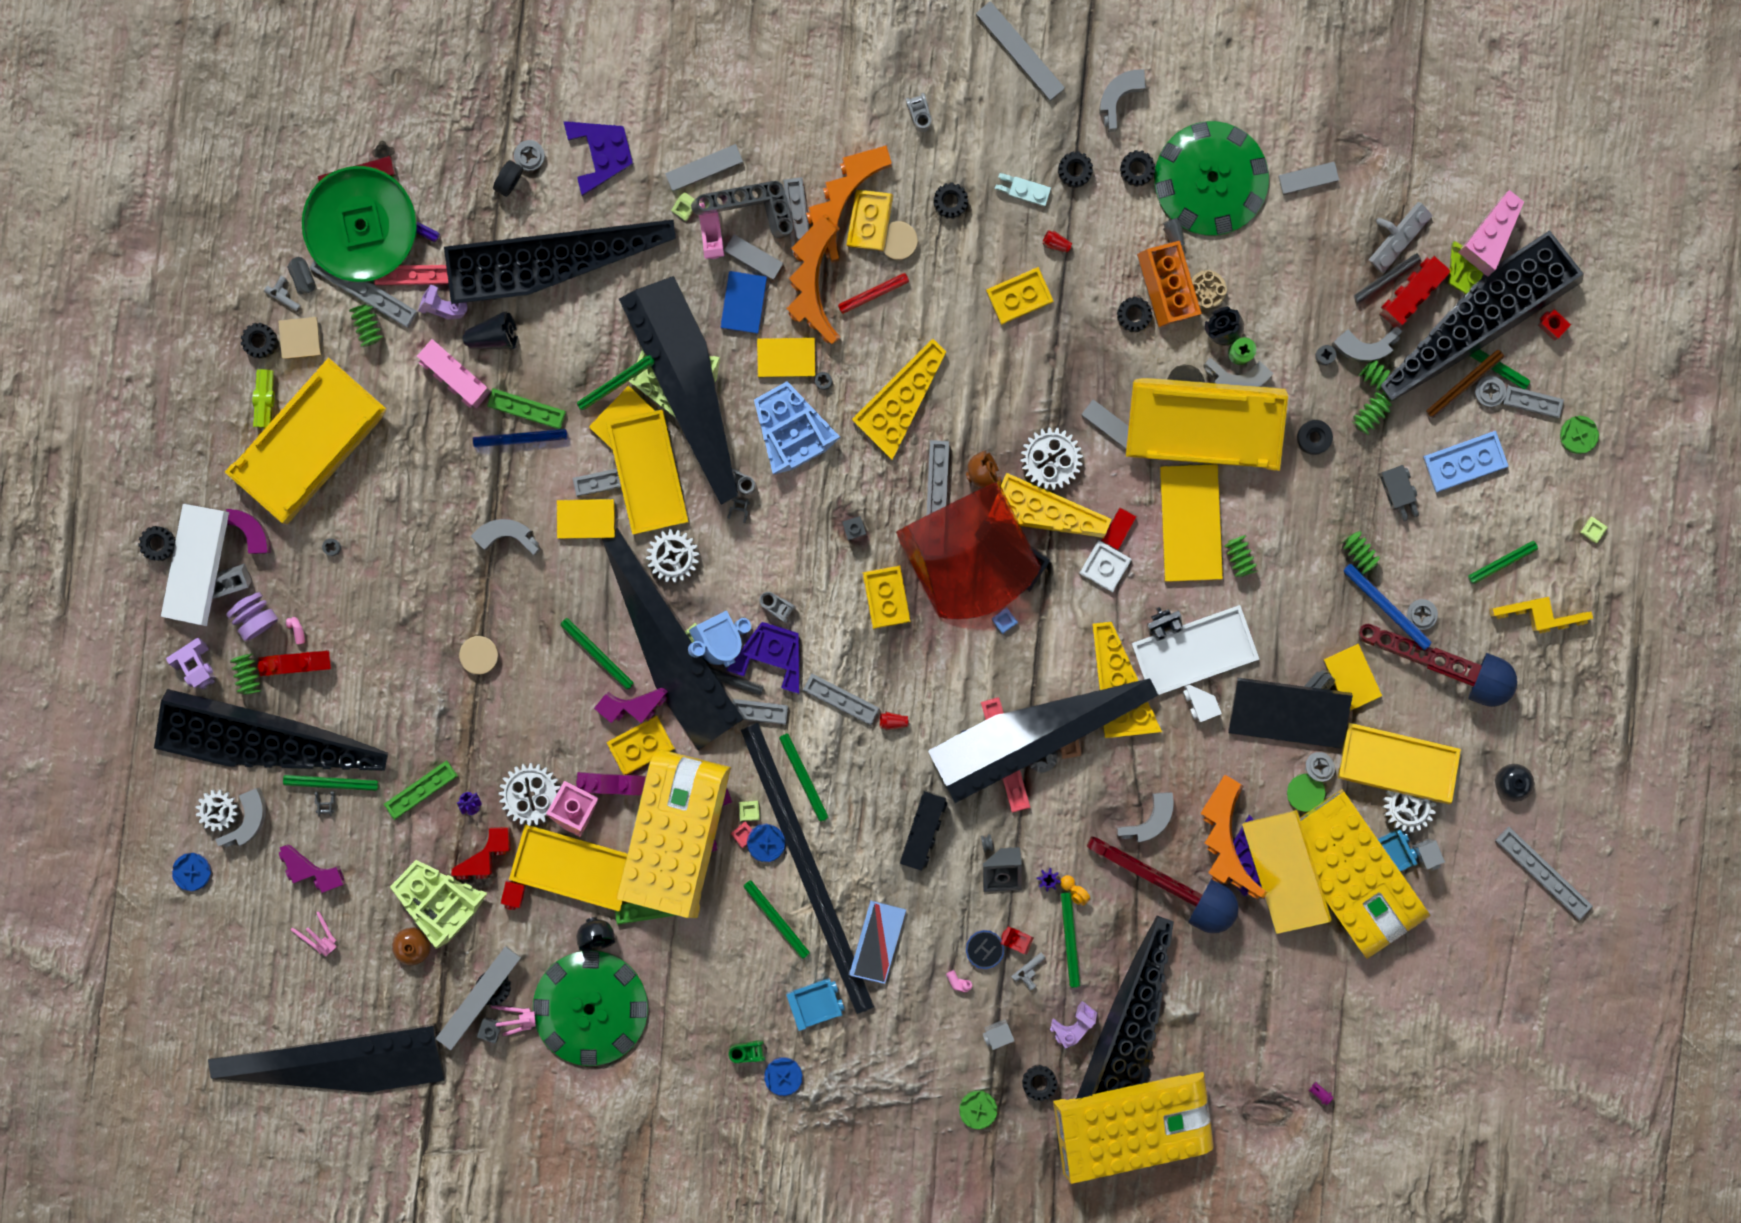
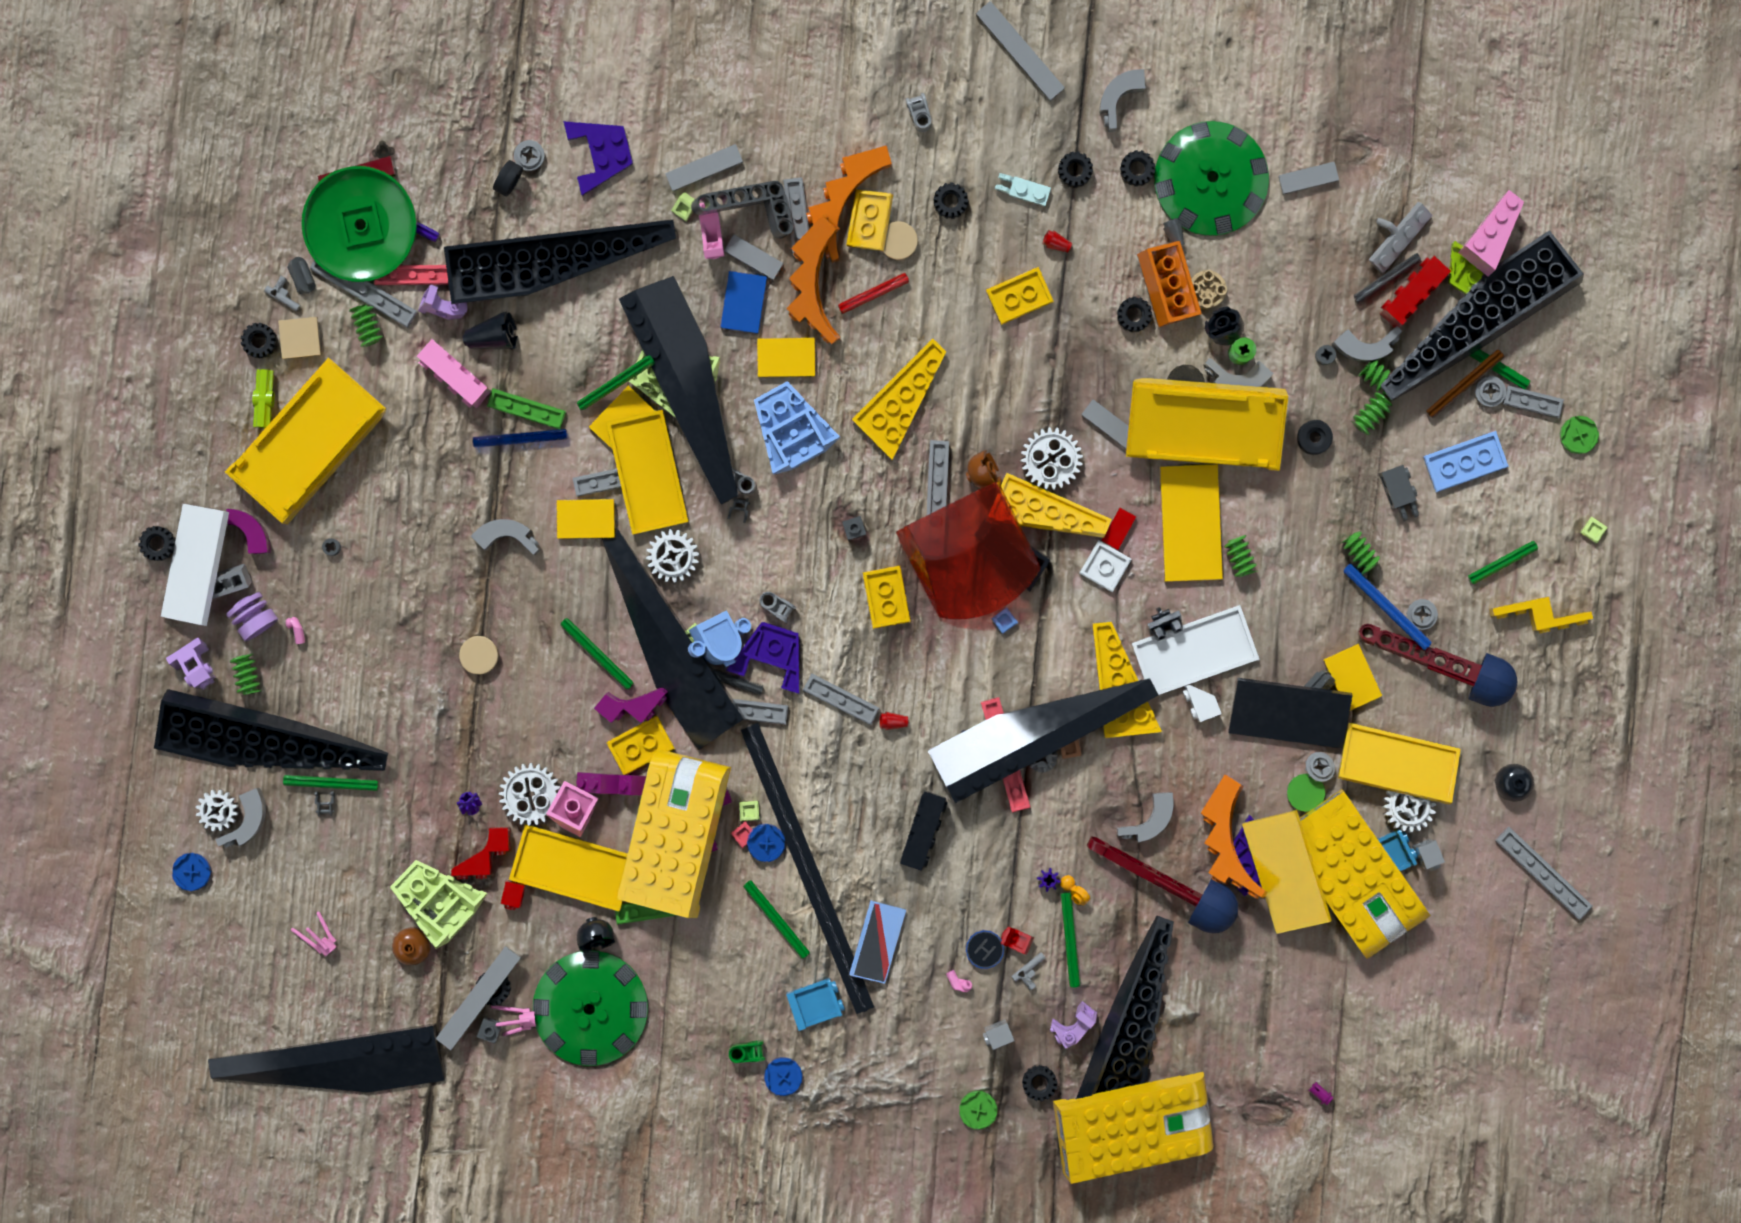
red arch [258,650,331,676] -> none
magenta arch [279,845,346,893] -> none
bright green tile [384,760,458,820] -> none
green axle [779,733,828,822] -> none
dark grey bush [815,372,832,390] -> none
dark grey bush [981,834,993,853] -> none
dark grey slope [983,847,1022,892] -> none
red brick [1538,309,1571,341] -> none

